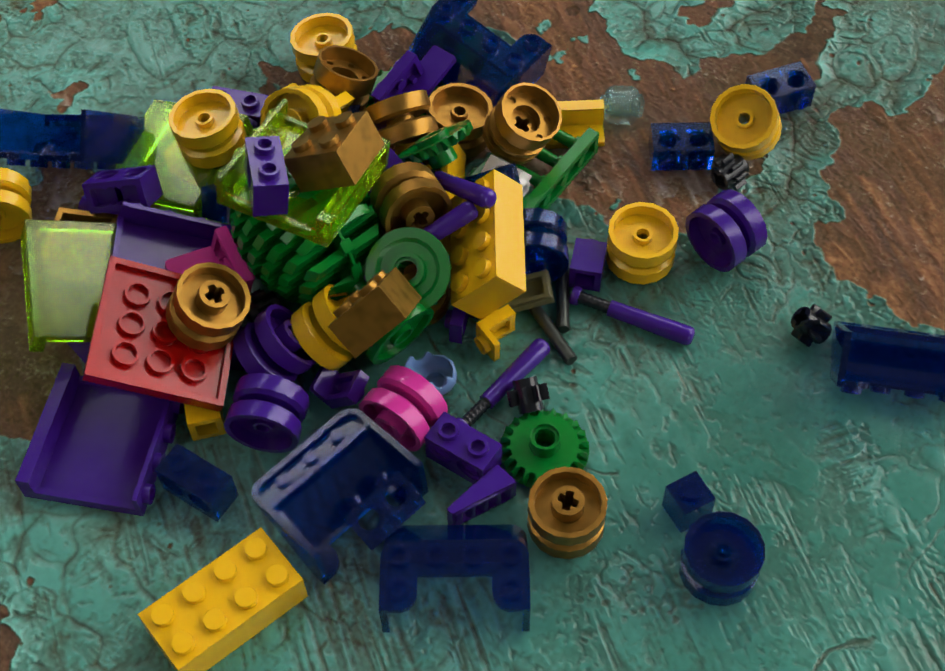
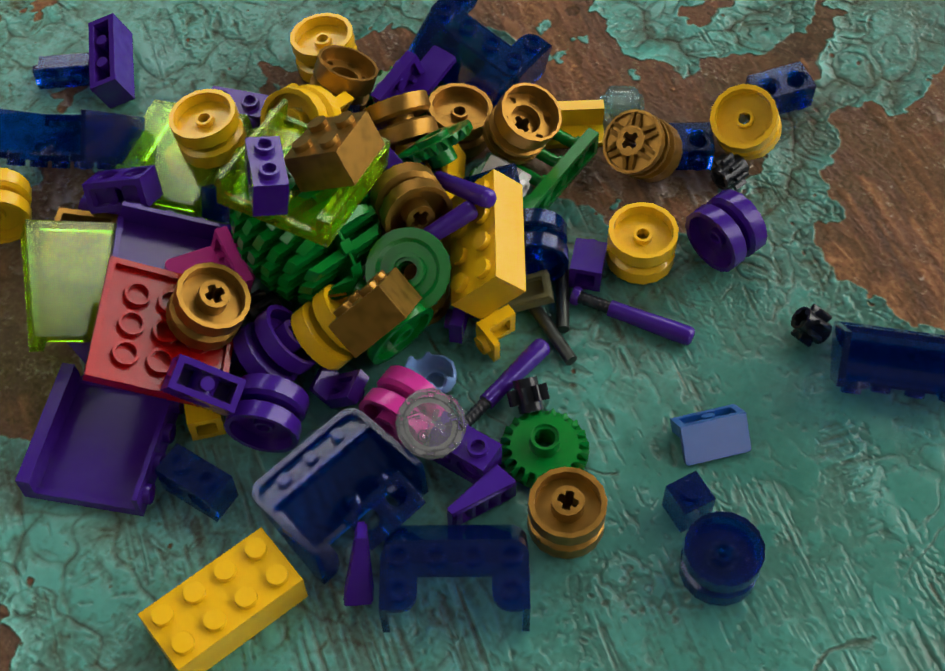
none -> clear blue bracket [32,52,90,90]
none -> dark purple brick [88,13,135,109]
none -> dark purple brick [160,354,247,416]
none -> dark purple slope [343,521,374,606]
none -> clear tile [395,388,467,460]
none -> pearl gold wheel [602,109,683,183]
none -> blue panel [670,404,751,466]

